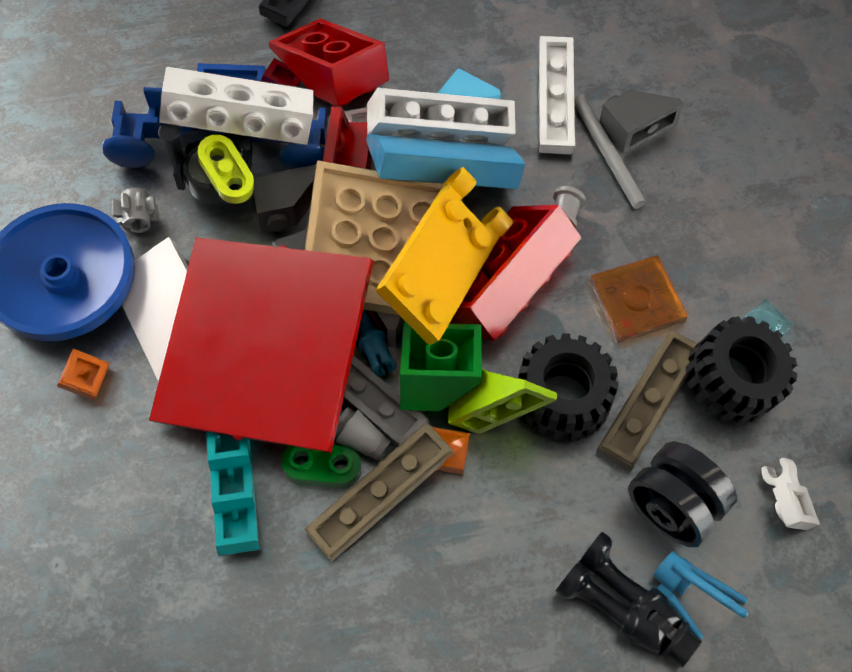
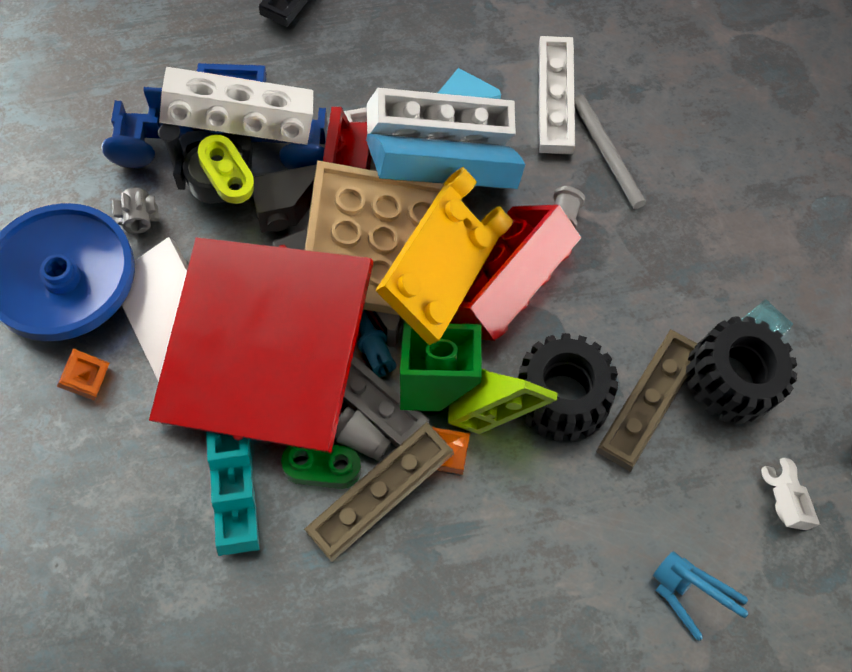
dark red plate [260,58,301,88] -> none
red slope [269,18,389,106] -> none
black piece [555,532,702,668] -> none
clear orange tile [589,255,688,343] -> none
dark grey slope [599,90,684,154] -> none
black wheel [628,441,737,547] -> none

